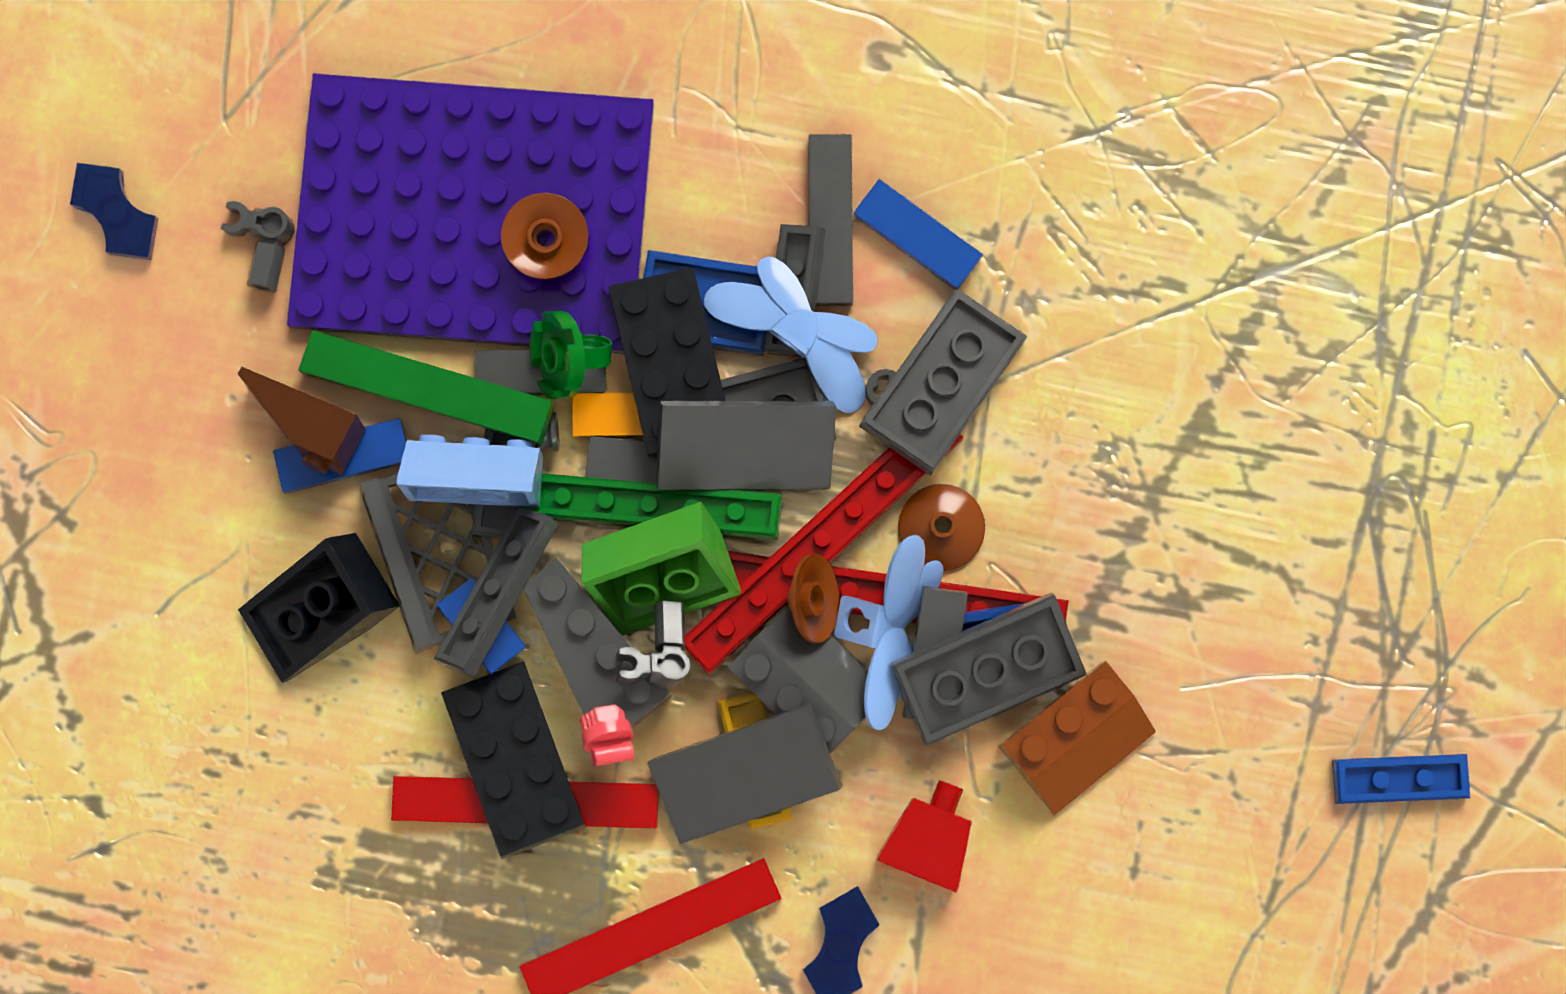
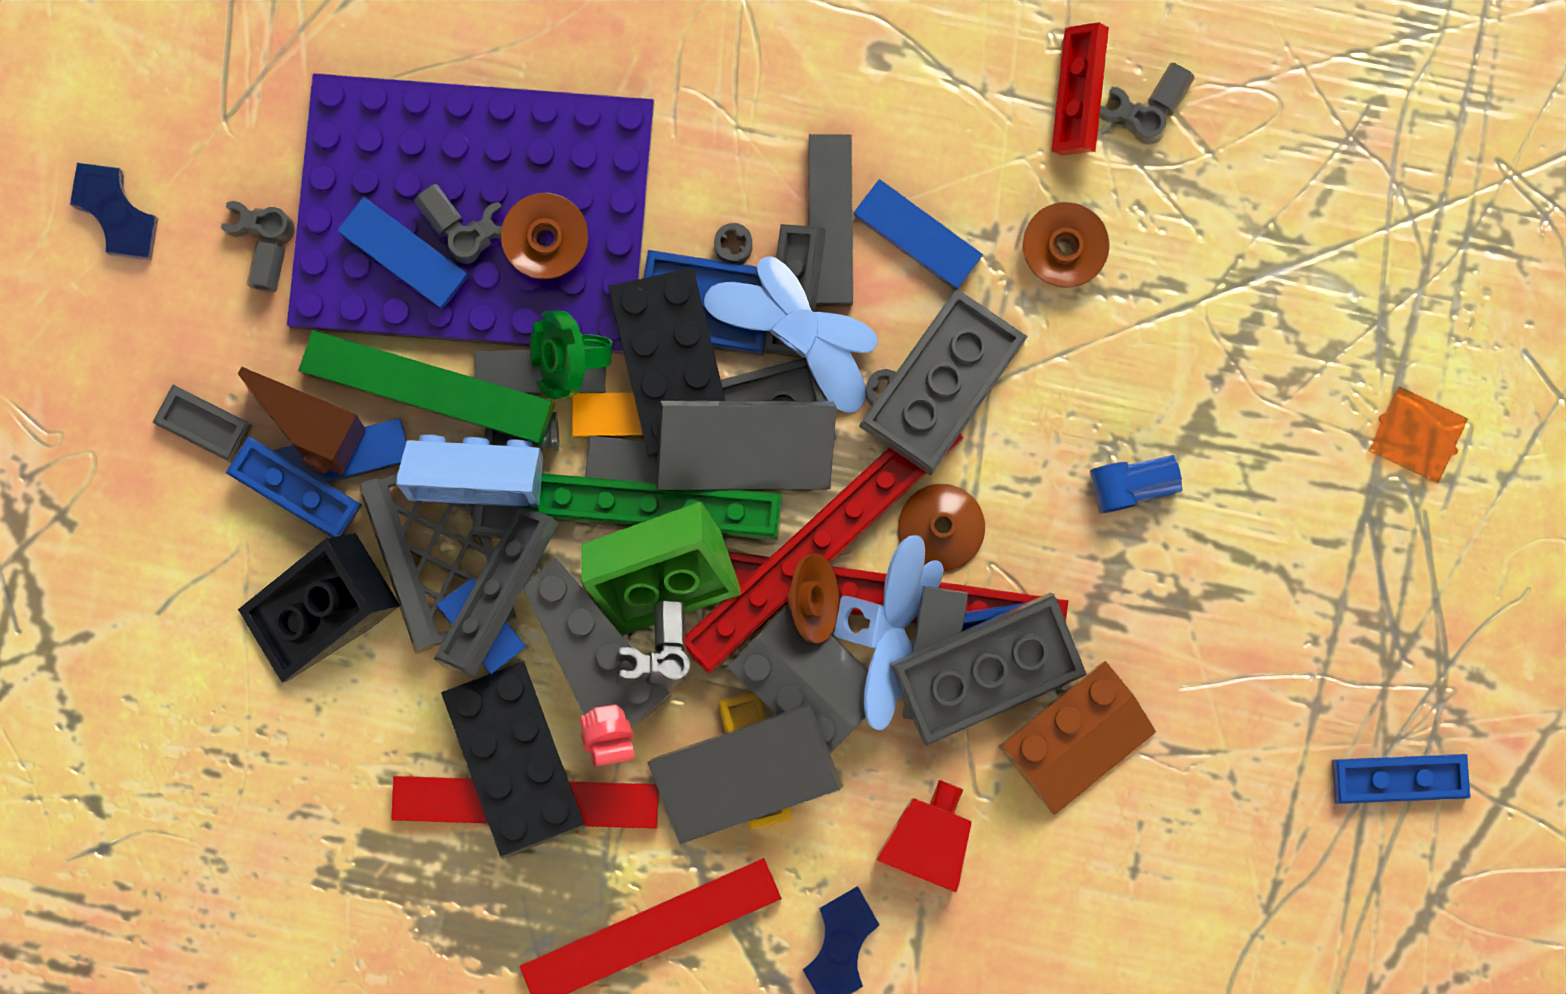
none -> dark grey tile [152,385,252,463]
none -> blue tile [226,436,362,537]
none -> blue tile [337,197,469,310]
none -> dark grey bar [414,184,502,264]
none -> dark grey bush [714,223,753,264]
none -> dark orange dish [1023,202,1110,288]
none -> red plate [1051,22,1109,156]
none -> blue piece [1090,455,1183,514]
none -> dark grey bar [1100,63,1195,144]
none -> clear orange piece [1368,386,1468,483]

